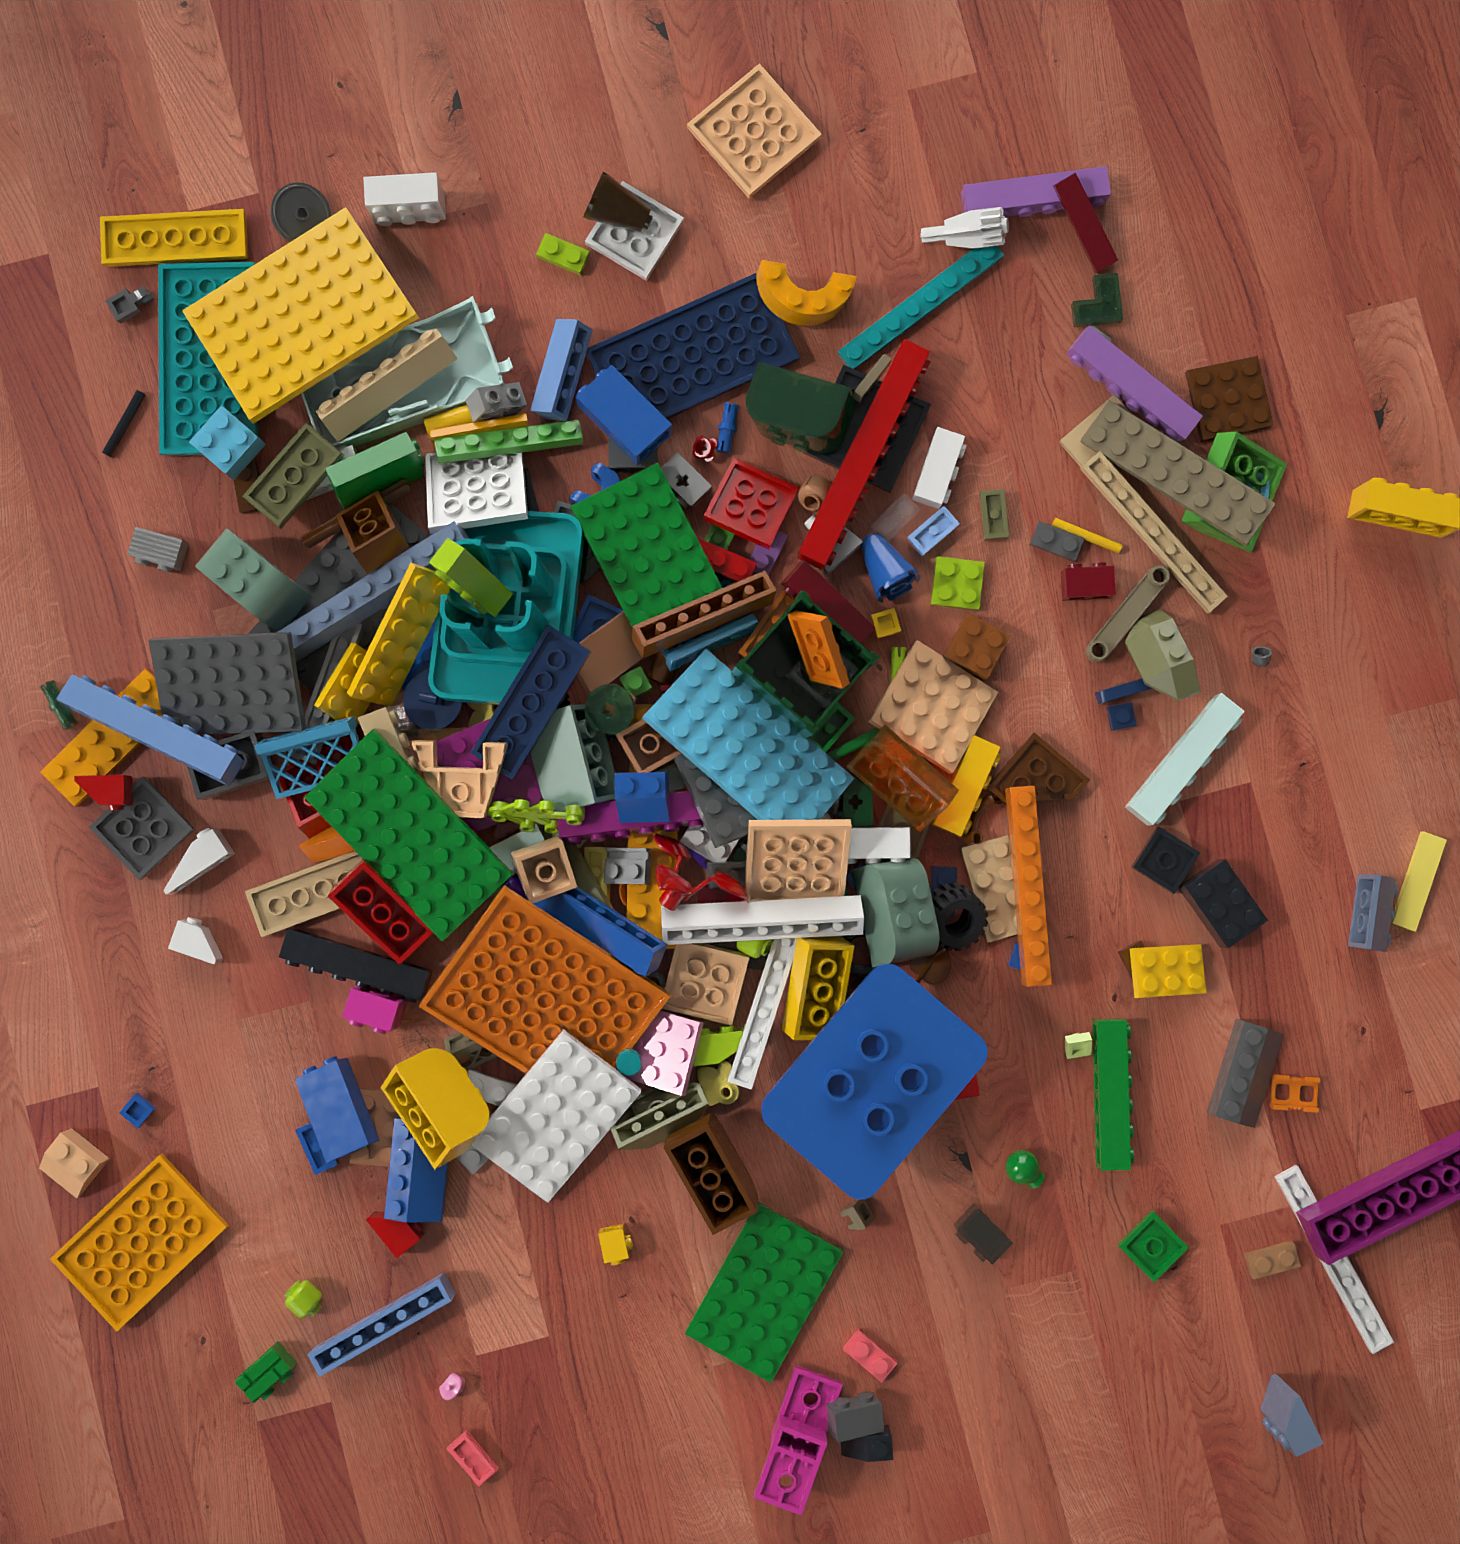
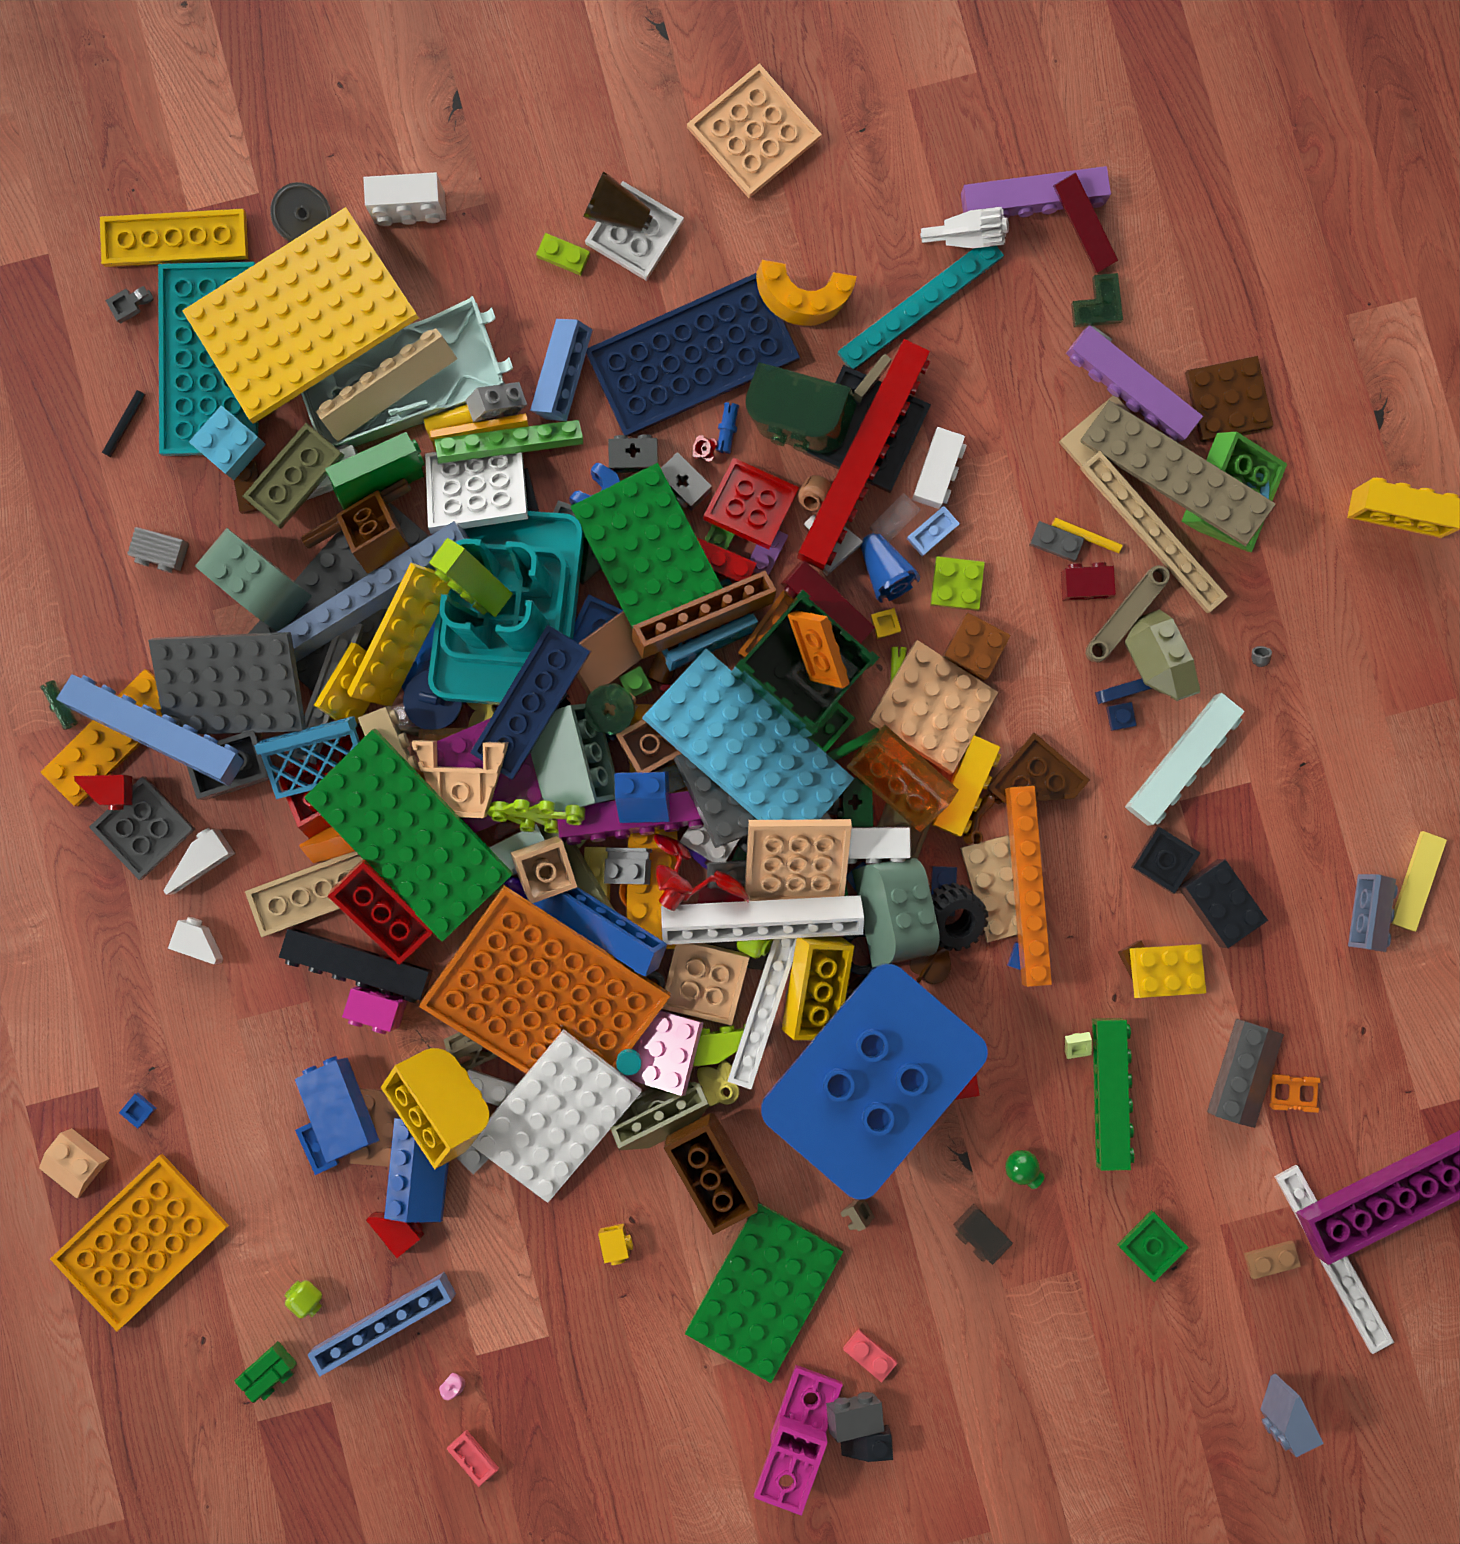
blue brick [576,365,673,466] -> none
olive plate [979,489,1009,541] -> none

